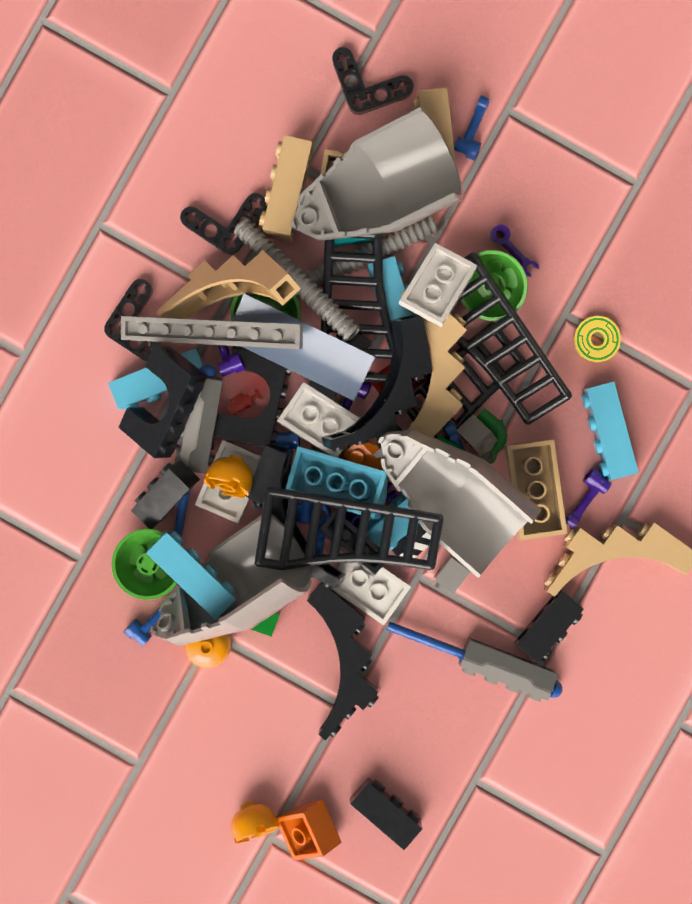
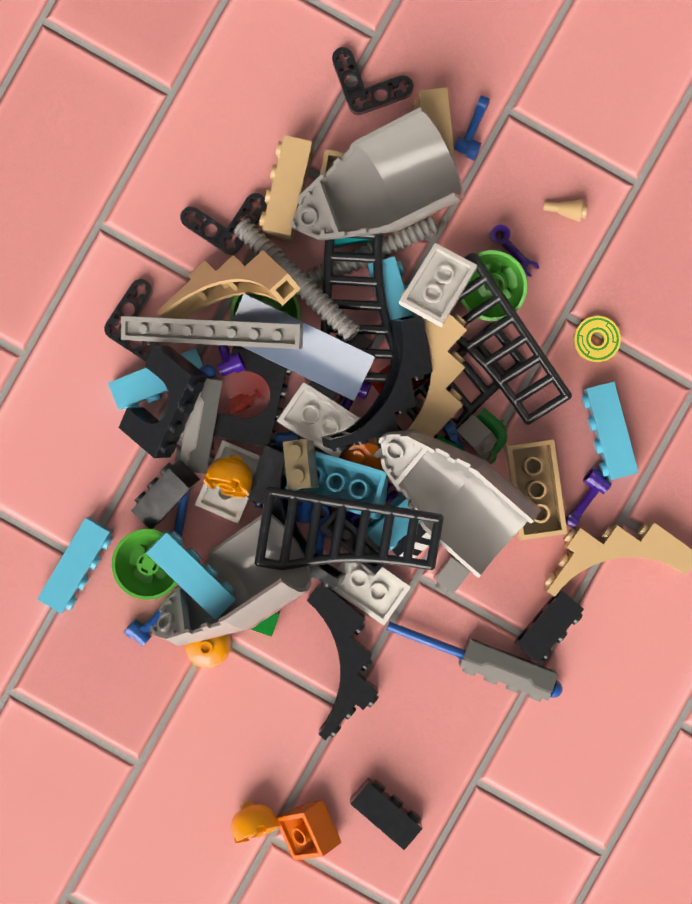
none -> medium azure brick [37,517,113,614]
none -> dark tan brick [283,439,319,491]
none -> tan cone [543,199,588,222]

